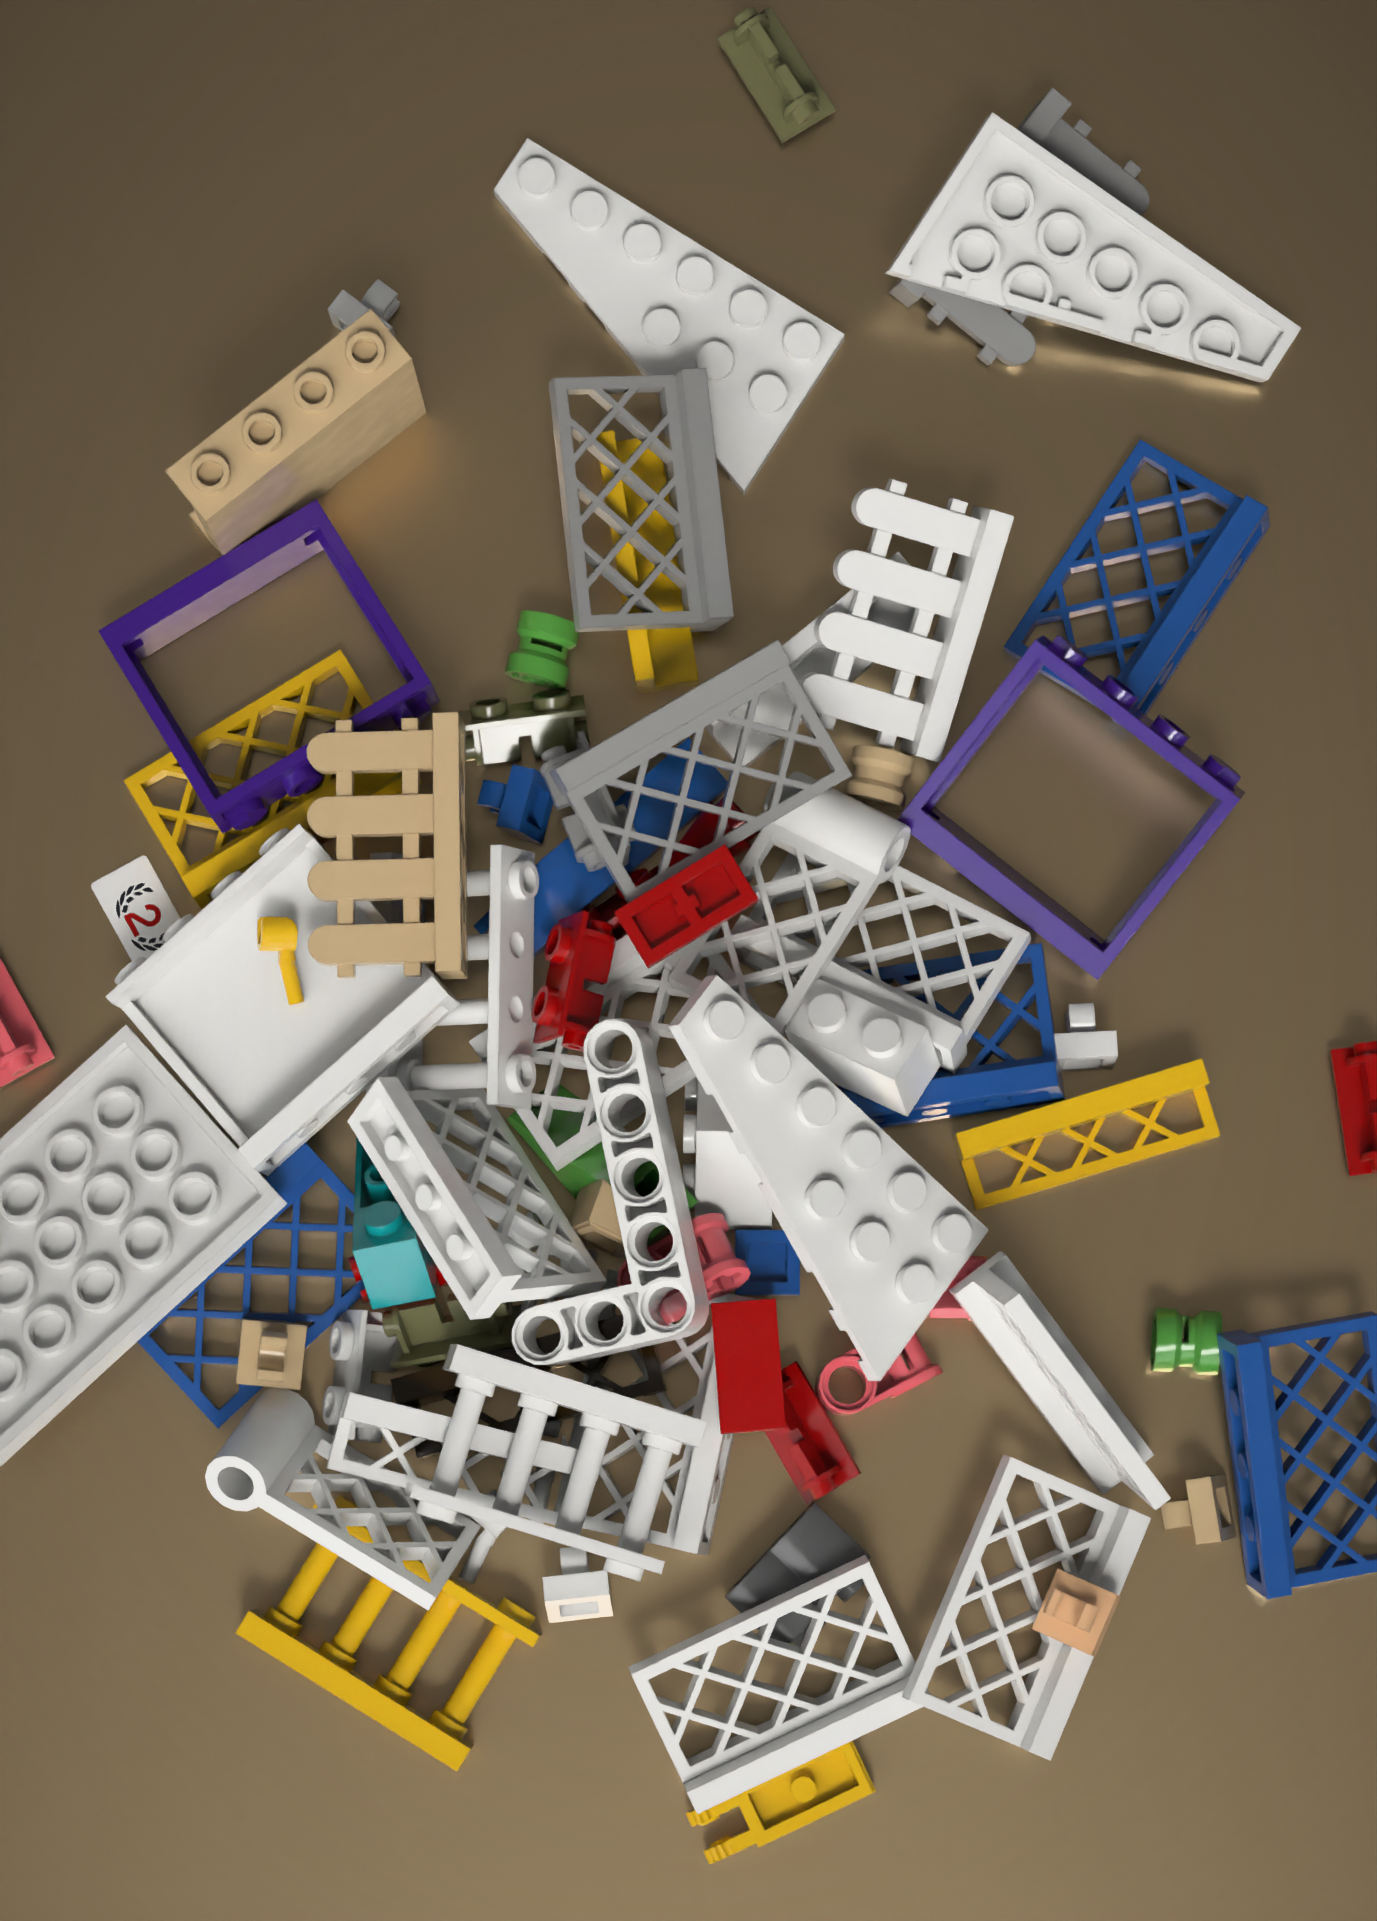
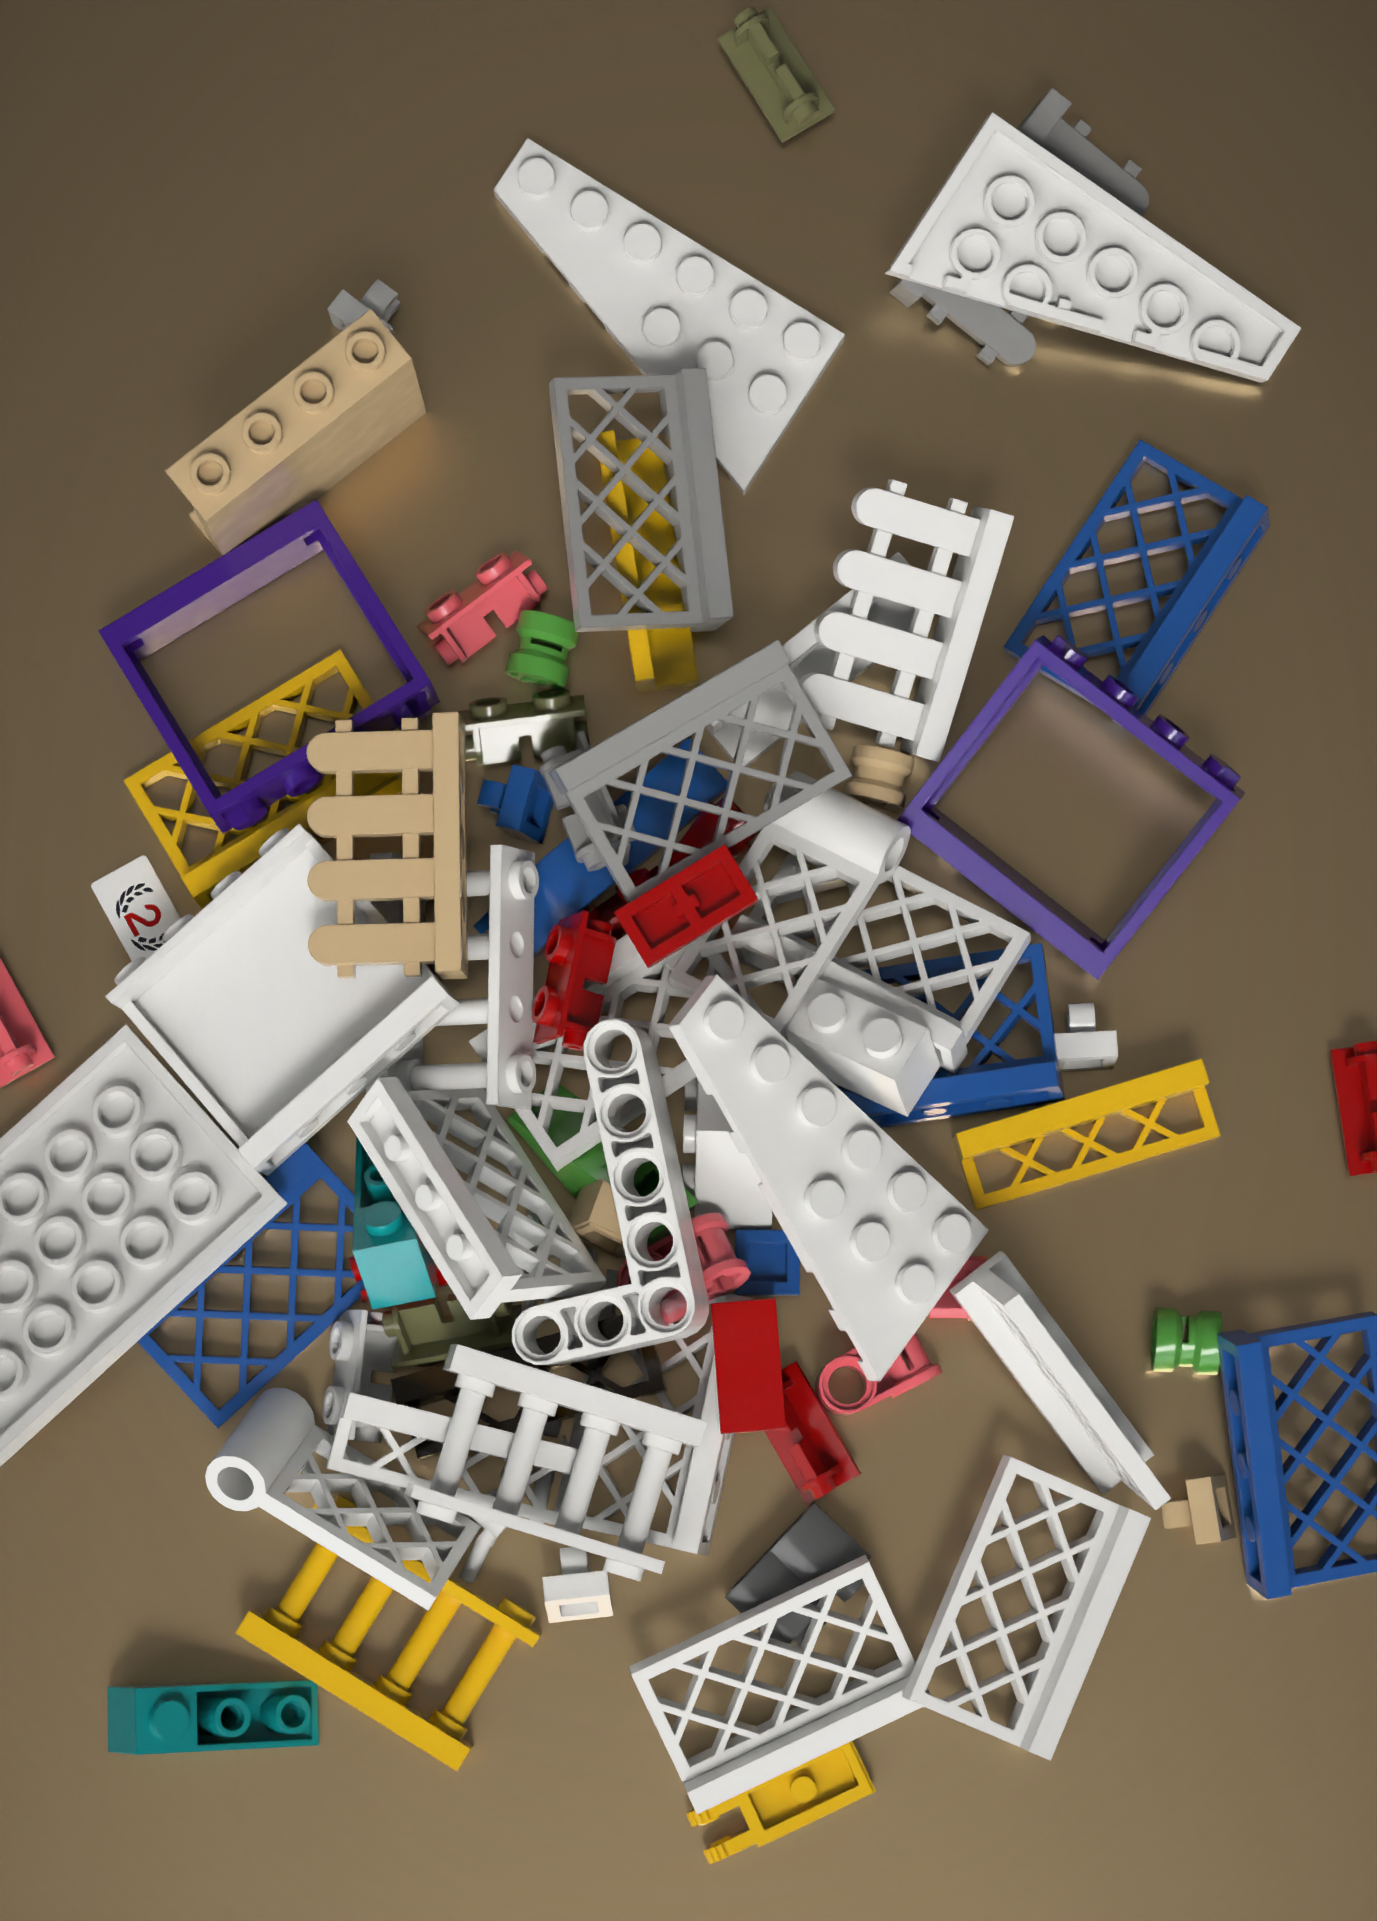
tan tile [235,1317,307,1390] -> none
yellow hand [257,916,304,1005] -> none
light nougat tile [1032,1568,1121,1657] -> none
none -> teal slope [107,1680,319,1755]
none -> coral hinge [416,551,549,666]

